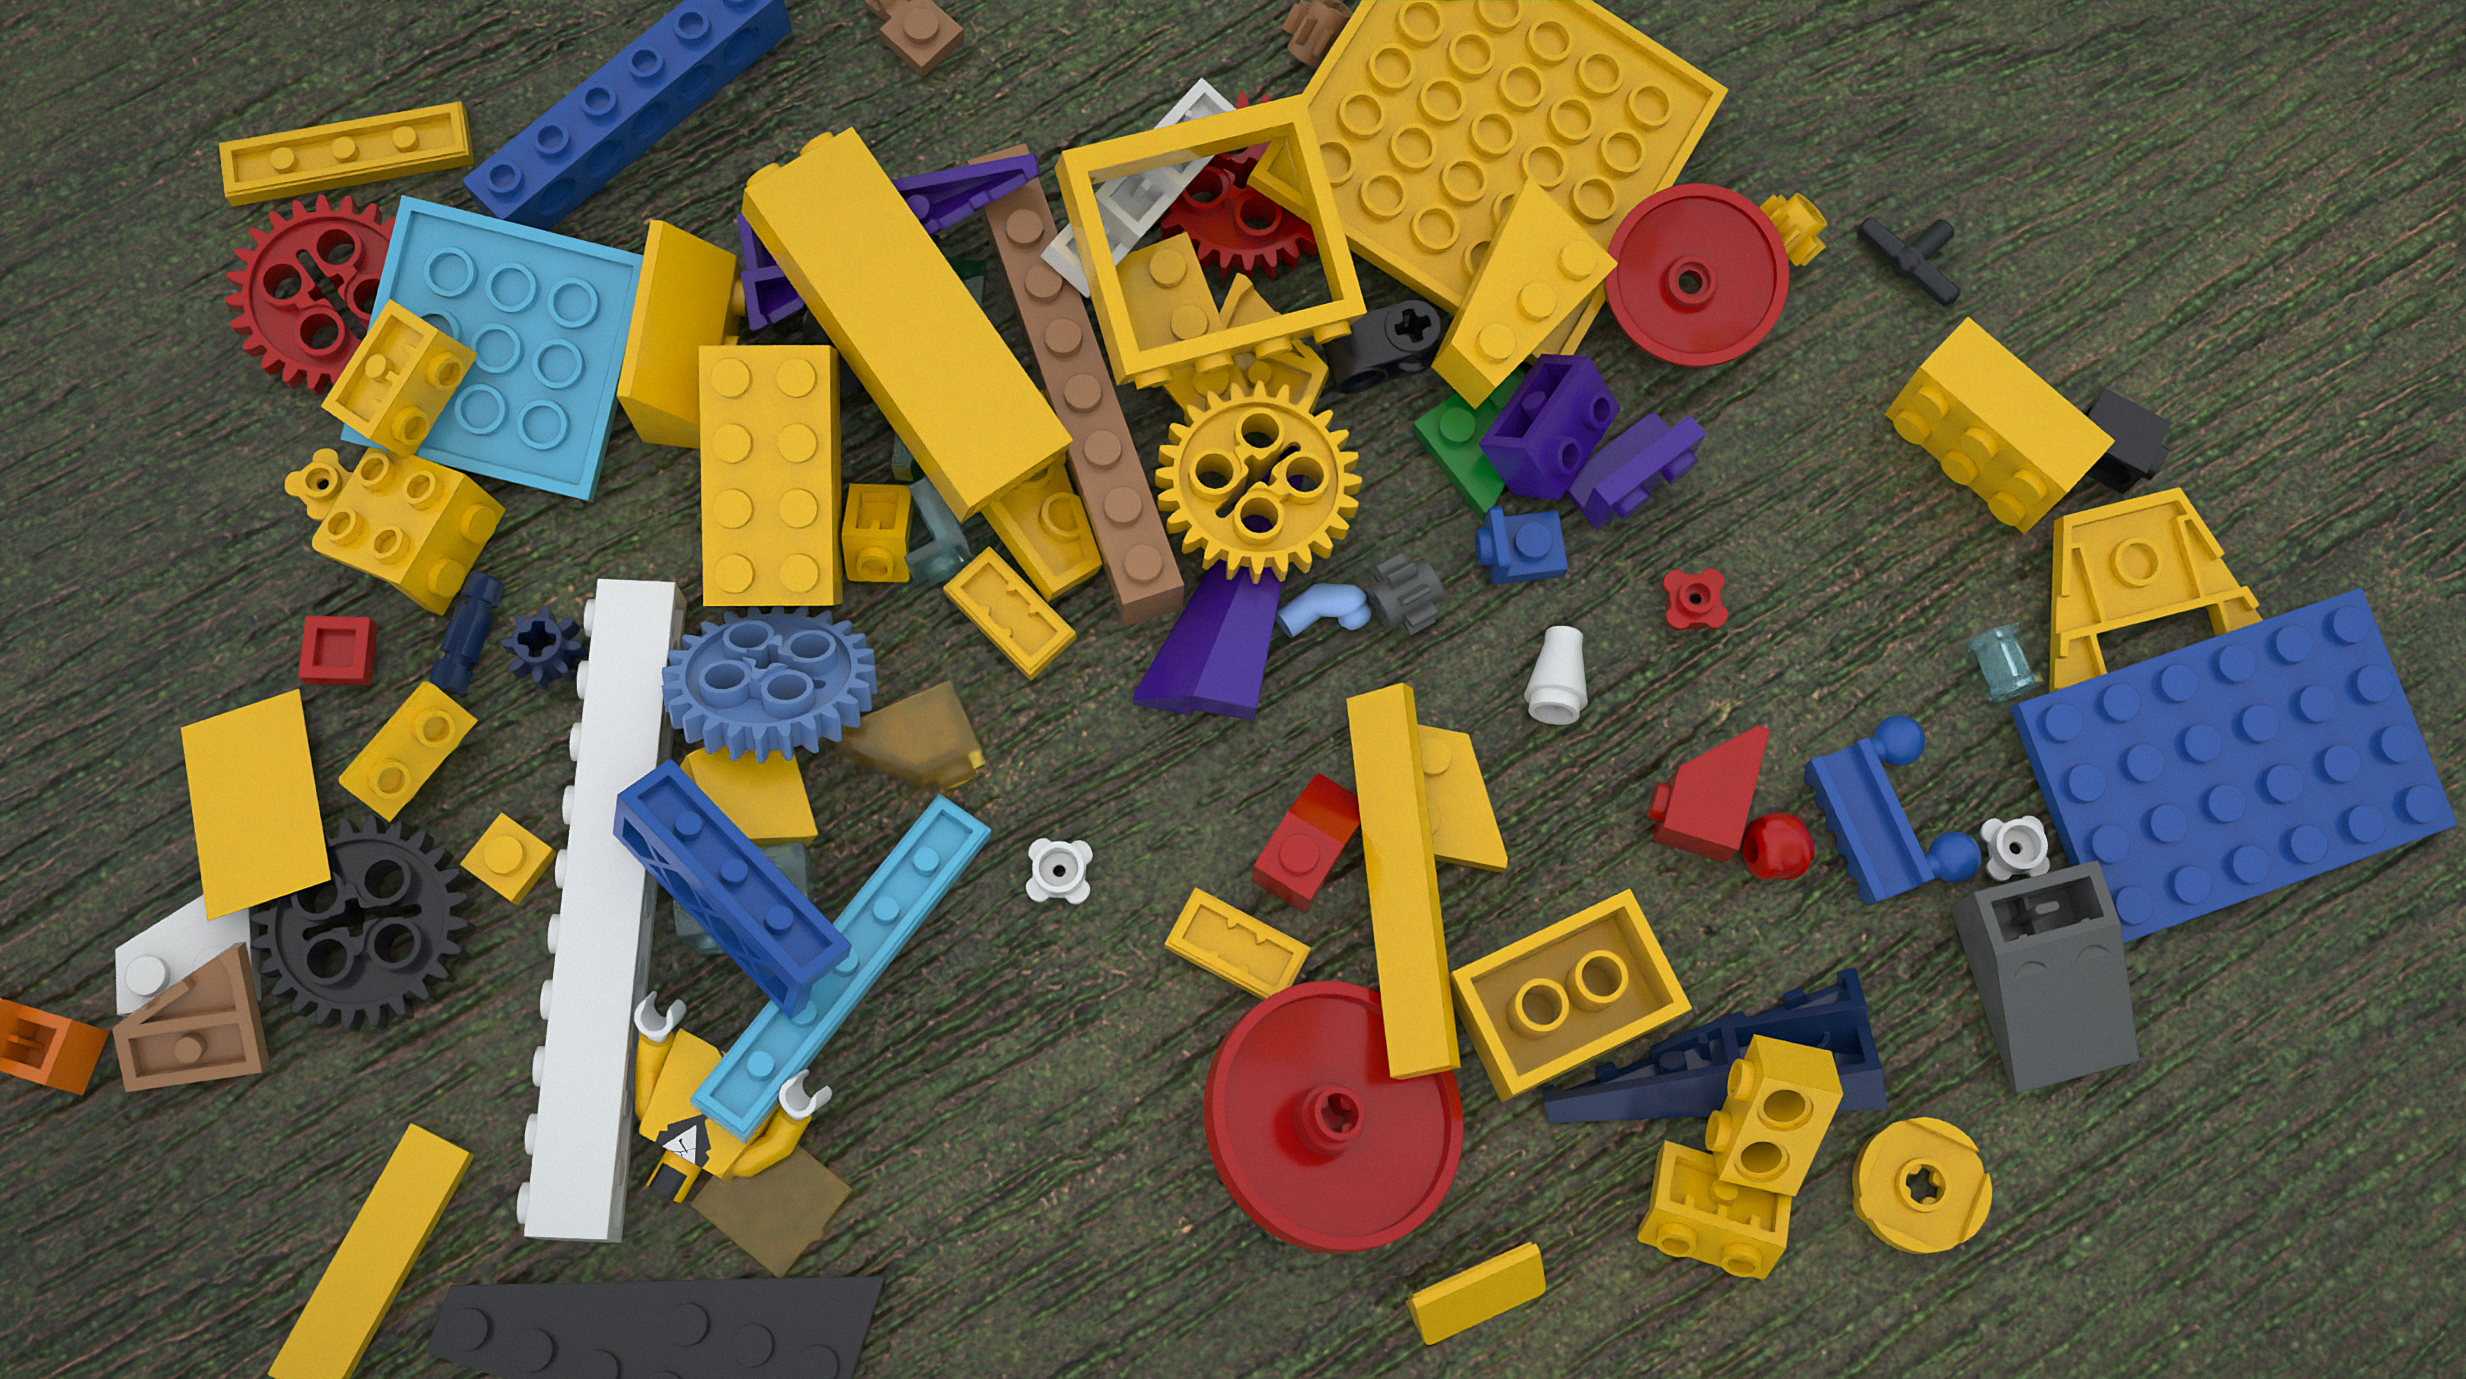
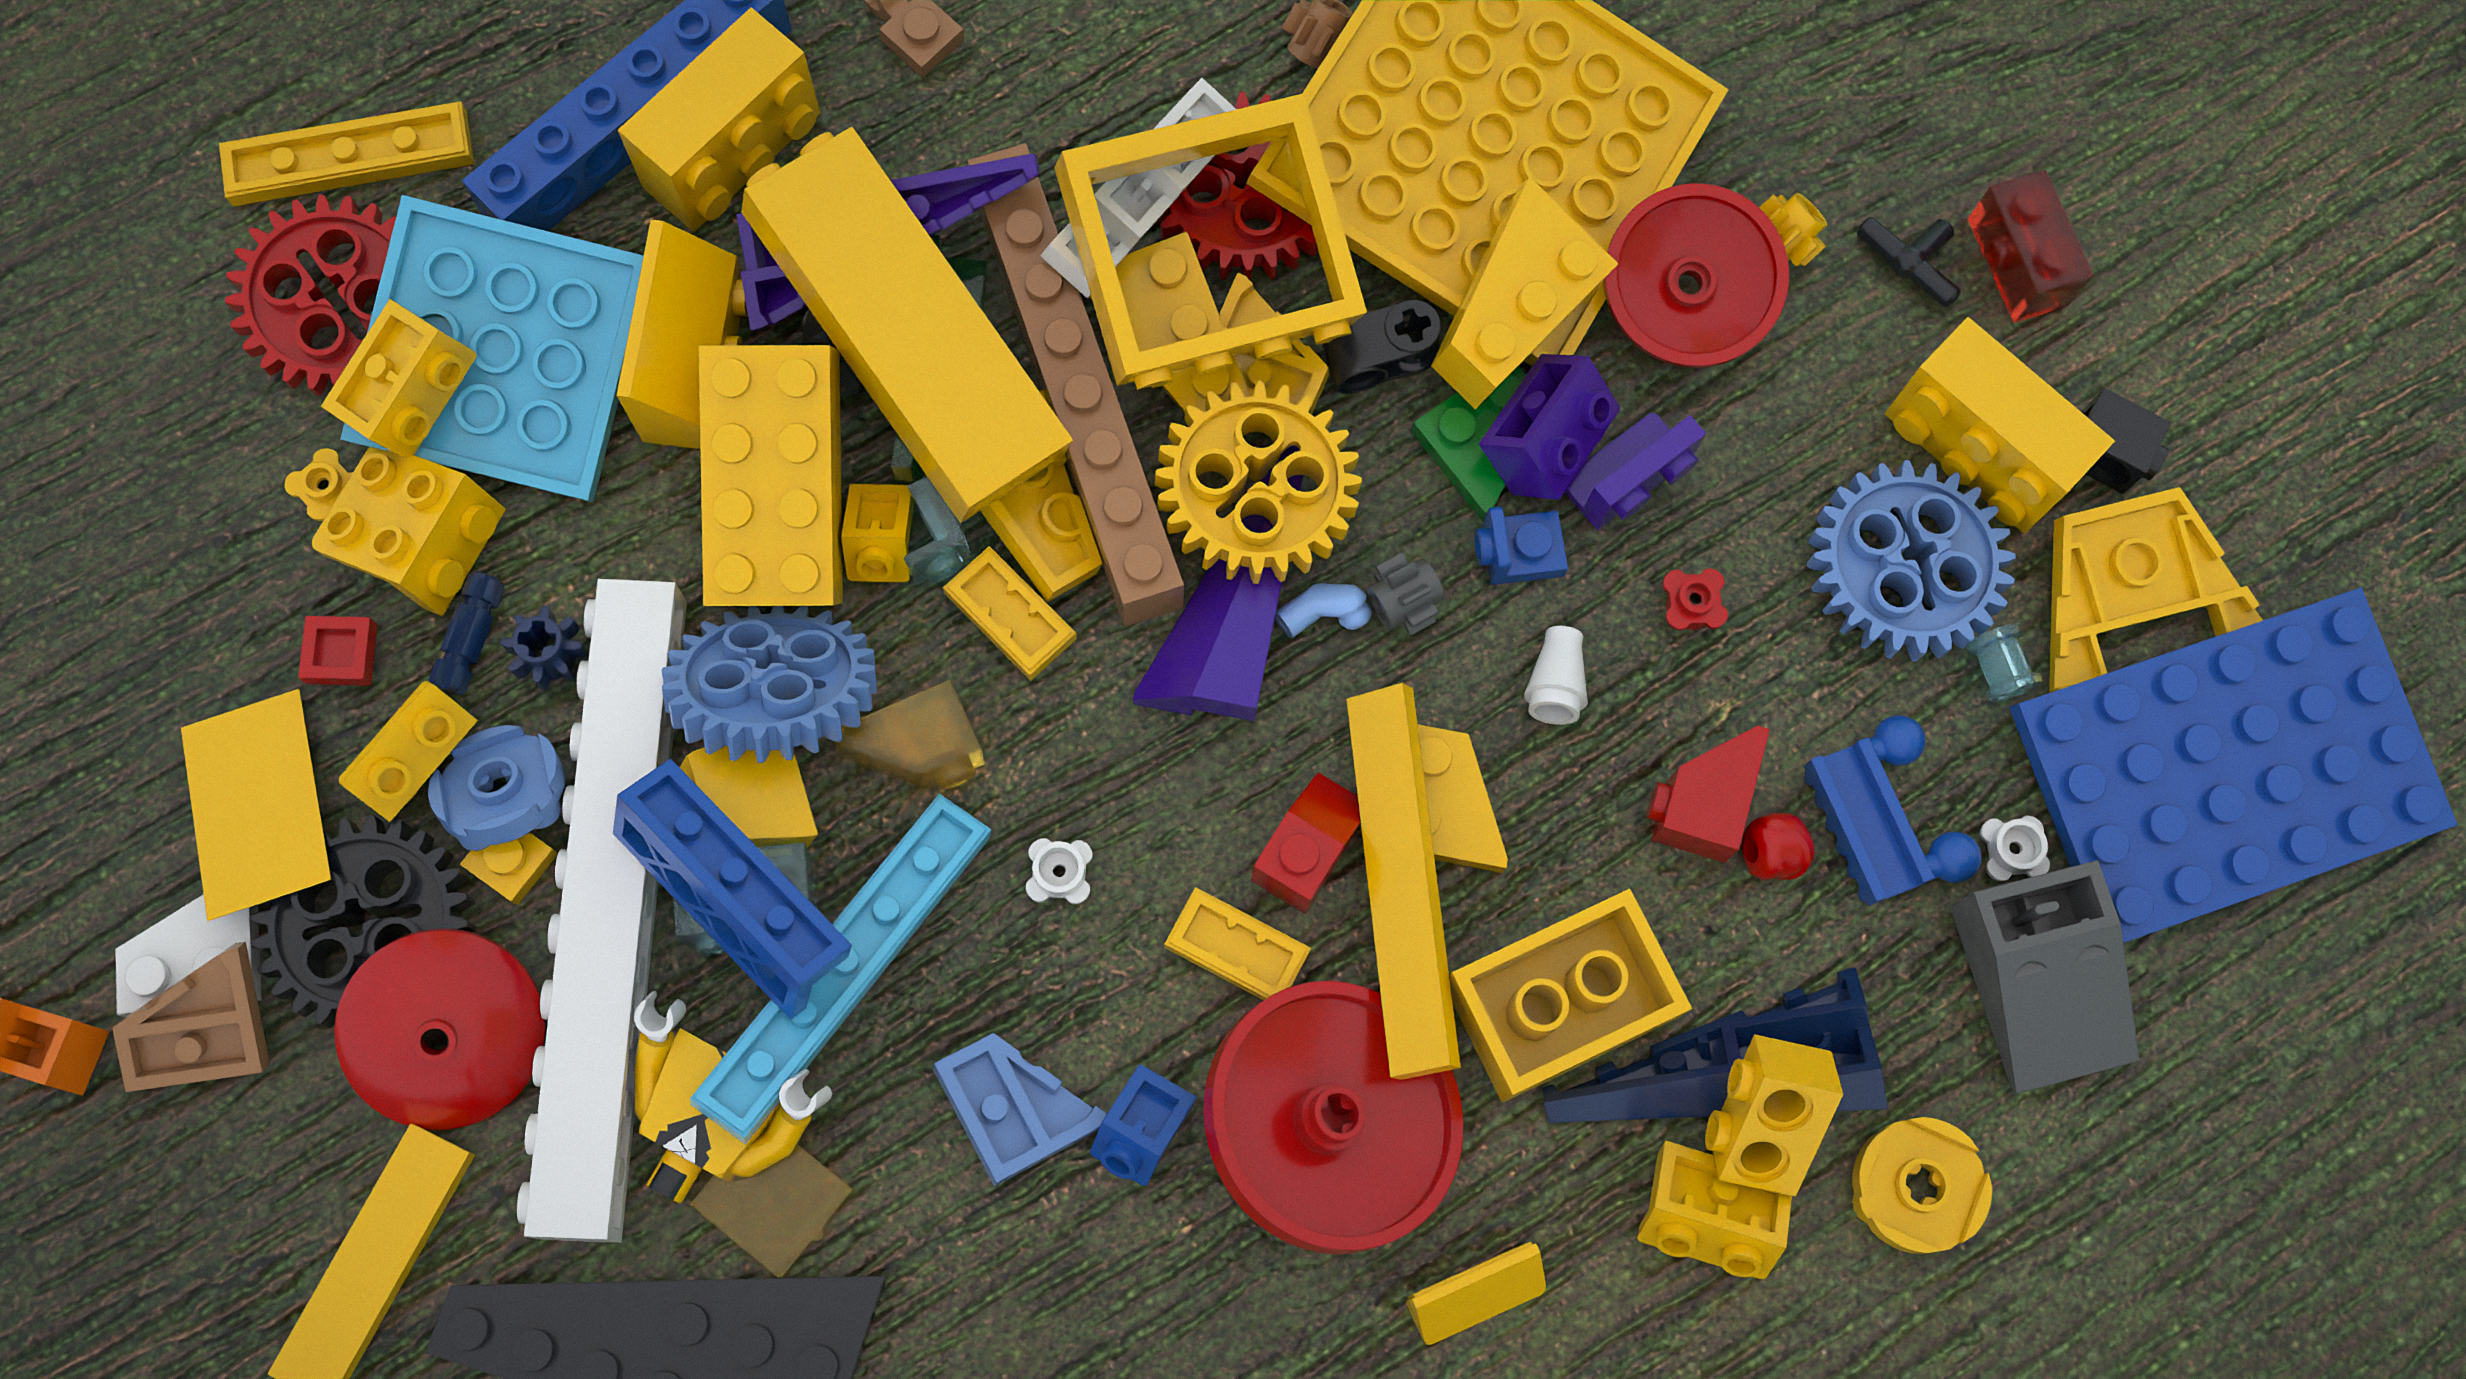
none -> red dish [334,929,546,1130]
none -> medium blue plate [428,725,566,851]
none -> yellow brick [618,7,821,232]
none -> medium blue wing [932,1033,1107,1187]
none -> blue bracket [1090,1064,1197,1186]
none -> medium blue gear [1807,460,2016,662]
none -> clear red brick [1968,170,2094,323]

